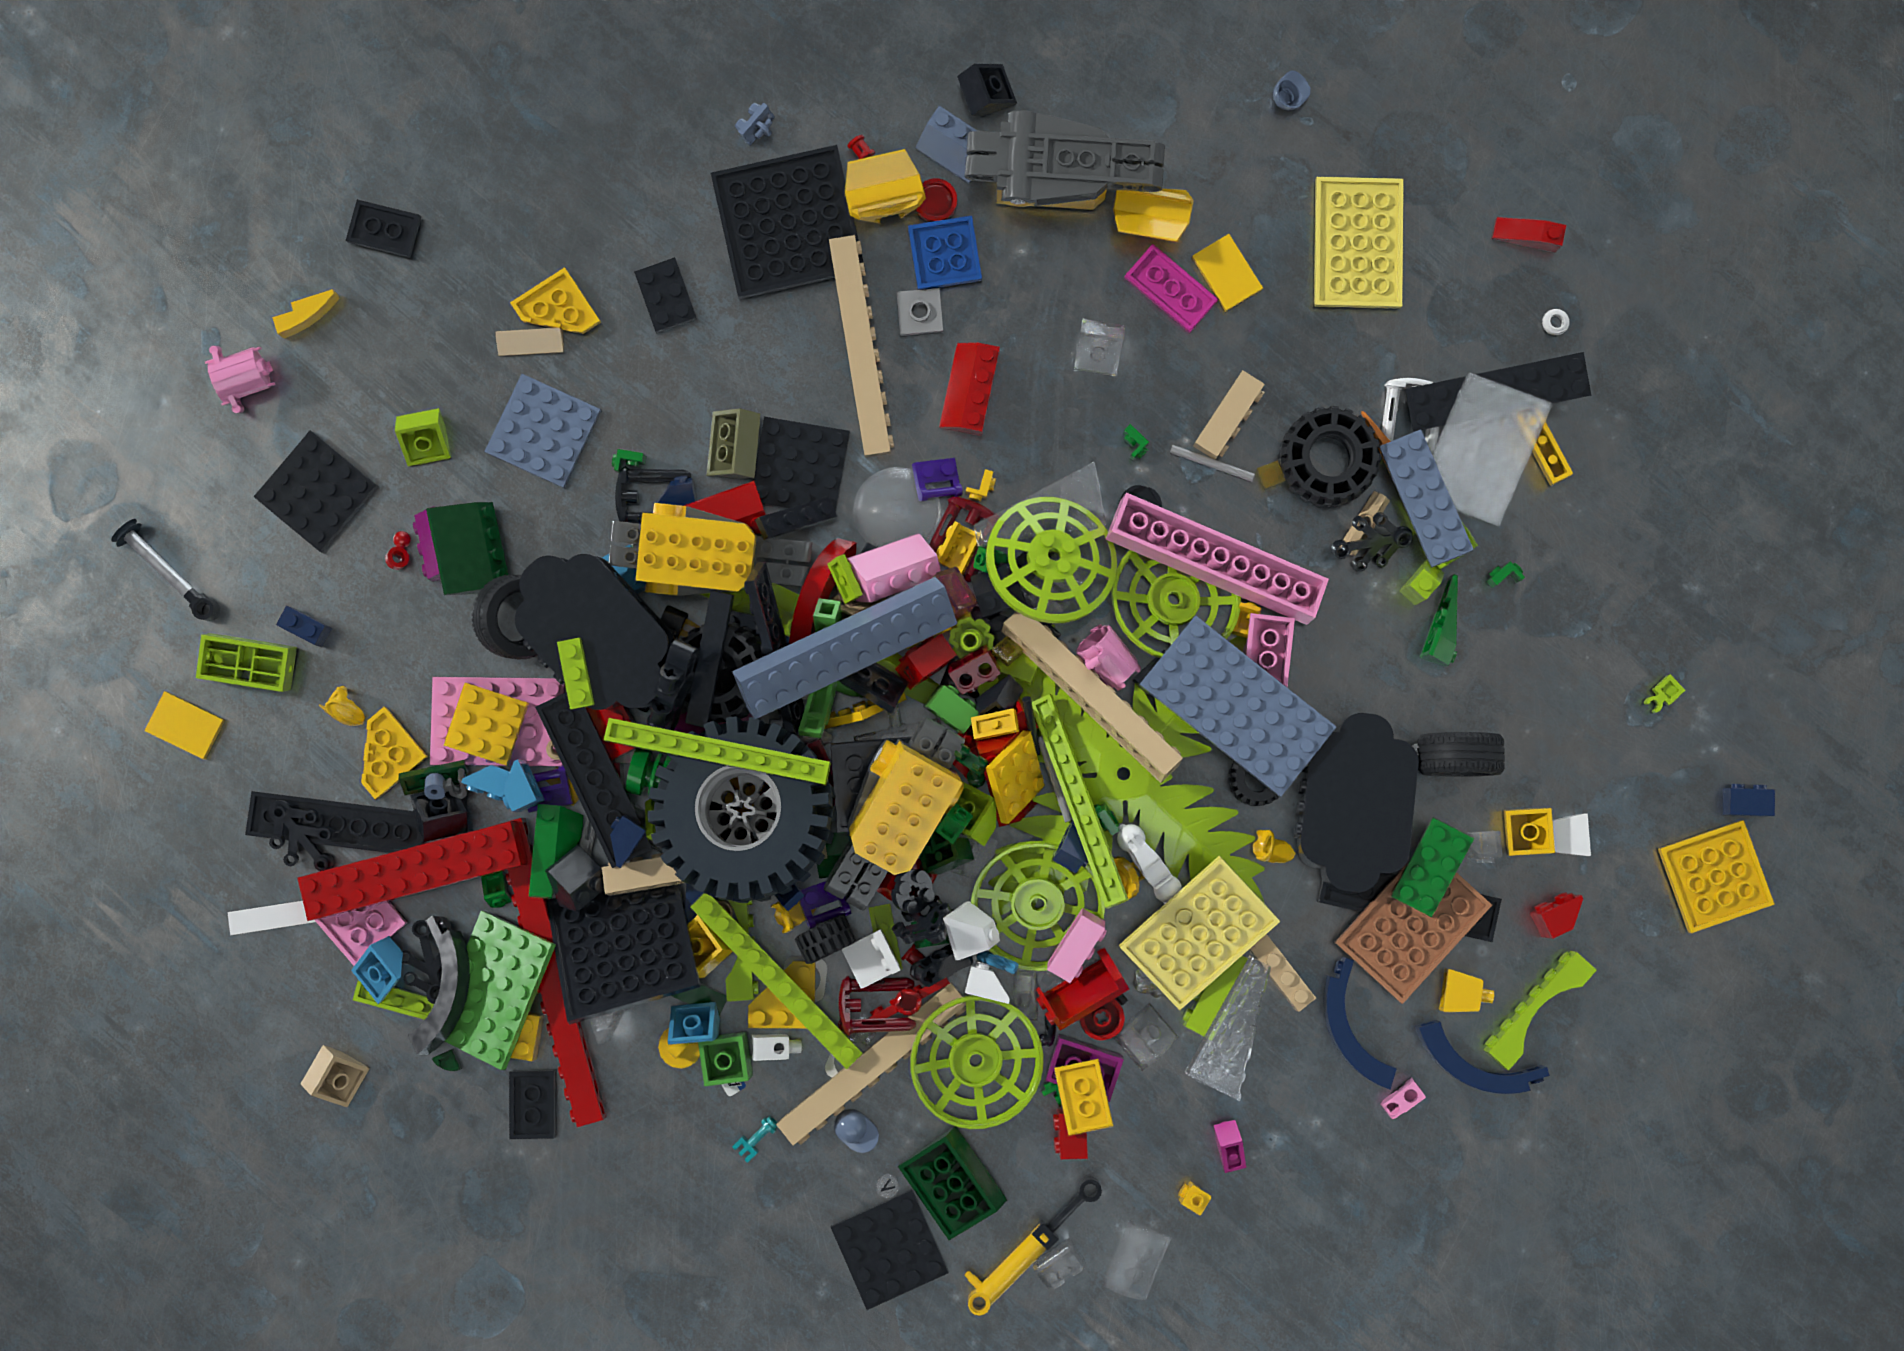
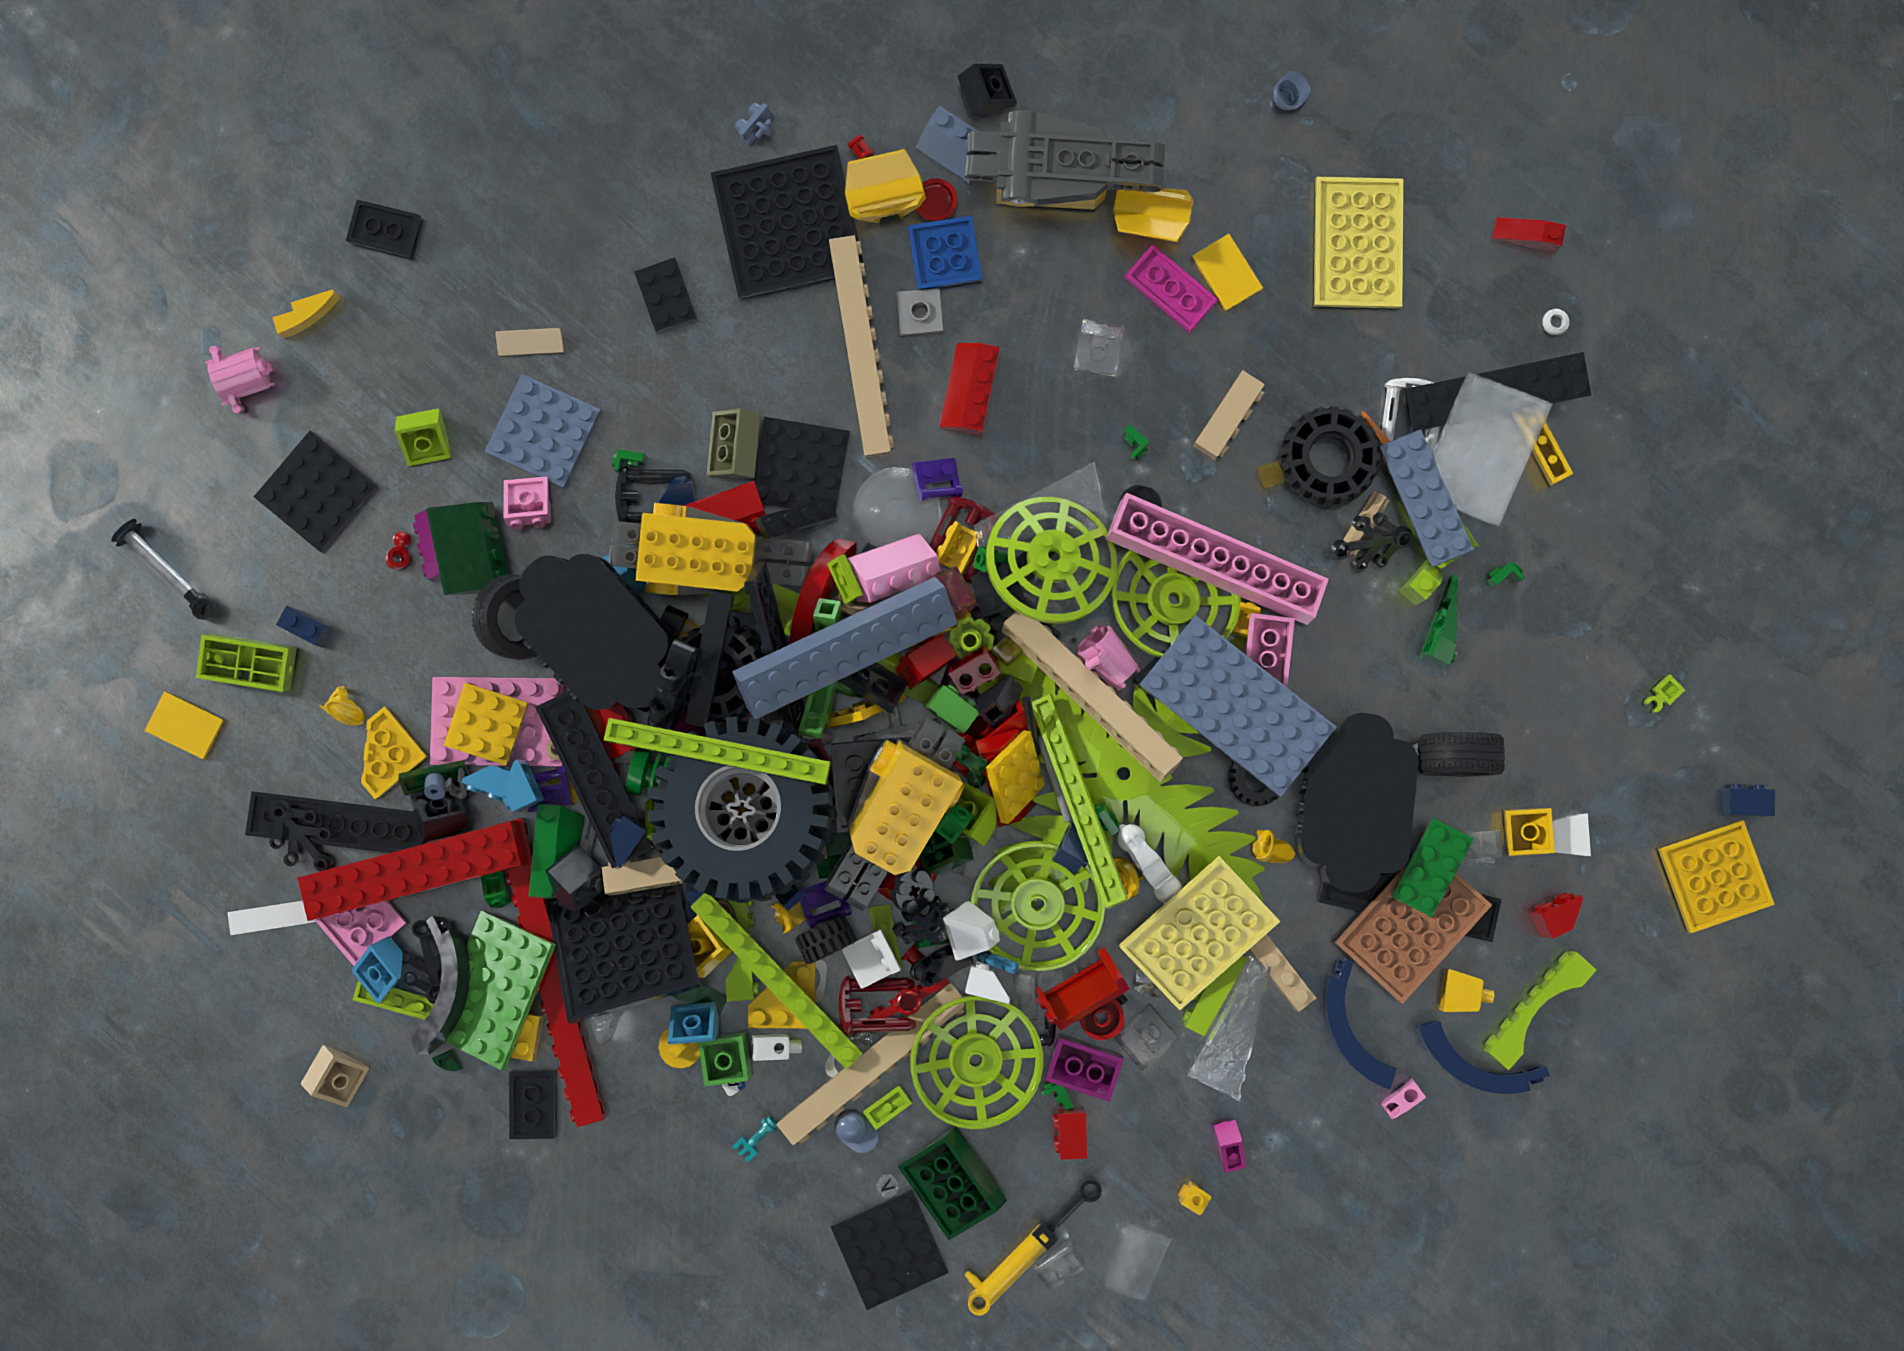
yellow plate [510,267,601,334] -> none
lime plate [557,638,594,709] -> none
yellow bracket [965,469,996,502] -> none
yellow plate [971,708,1019,741] -> none
bright pink brick [1047,908,1107,983] -> none
yellow tile [1054,1059,1113,1136] -> none
light grey bar [1170,445,1255,482] -> none
none -> bright pink plate [504,476,551,530]
none -> lime plate [863,1084,912,1130]

